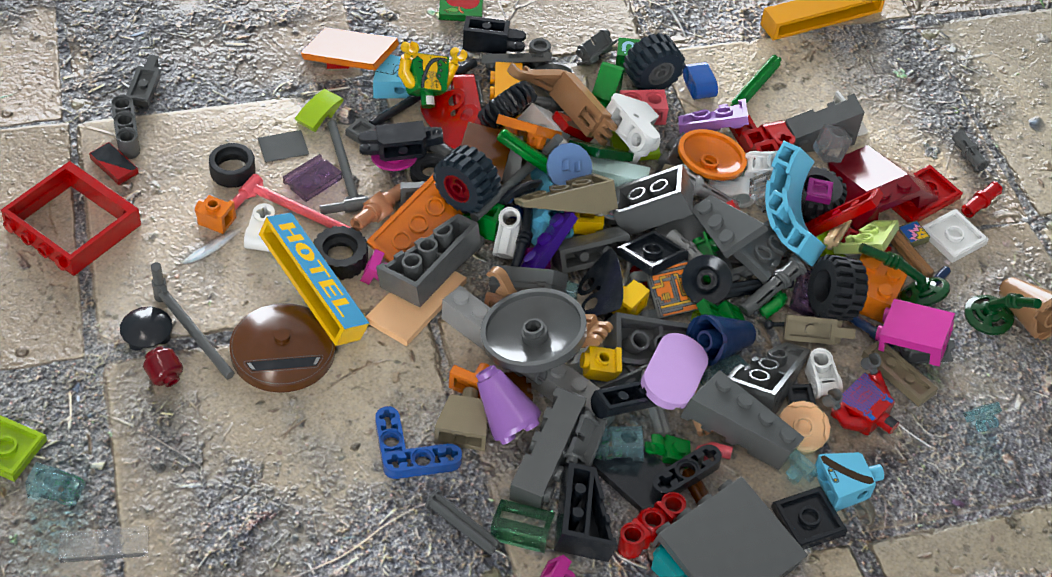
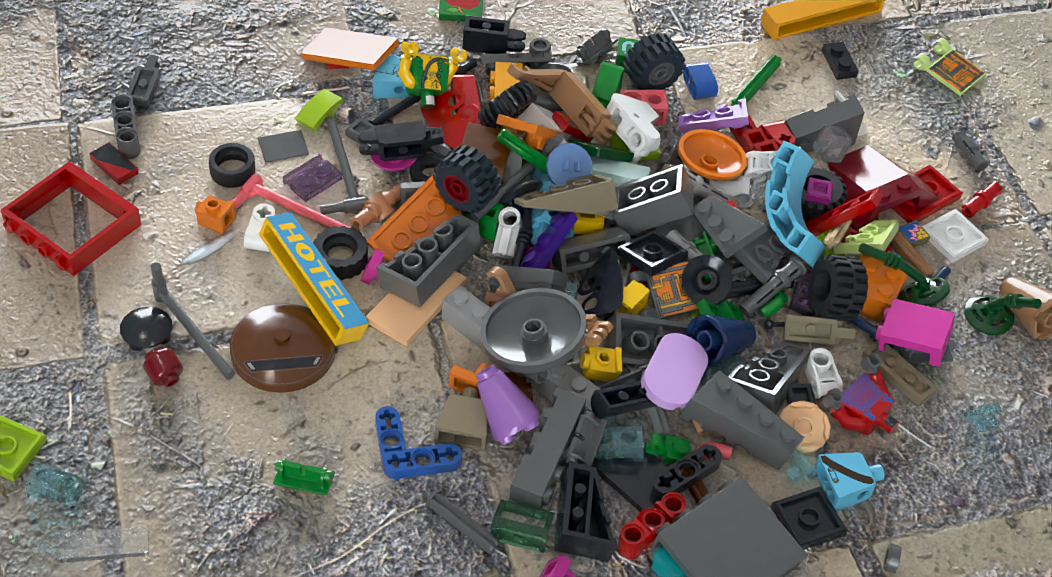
none -> green hinge [273,458,335,496]
none -> black plate [822,42,859,80]
none -> dark grey tile [883,543,902,574]
none -> flag [913,38,986,96]

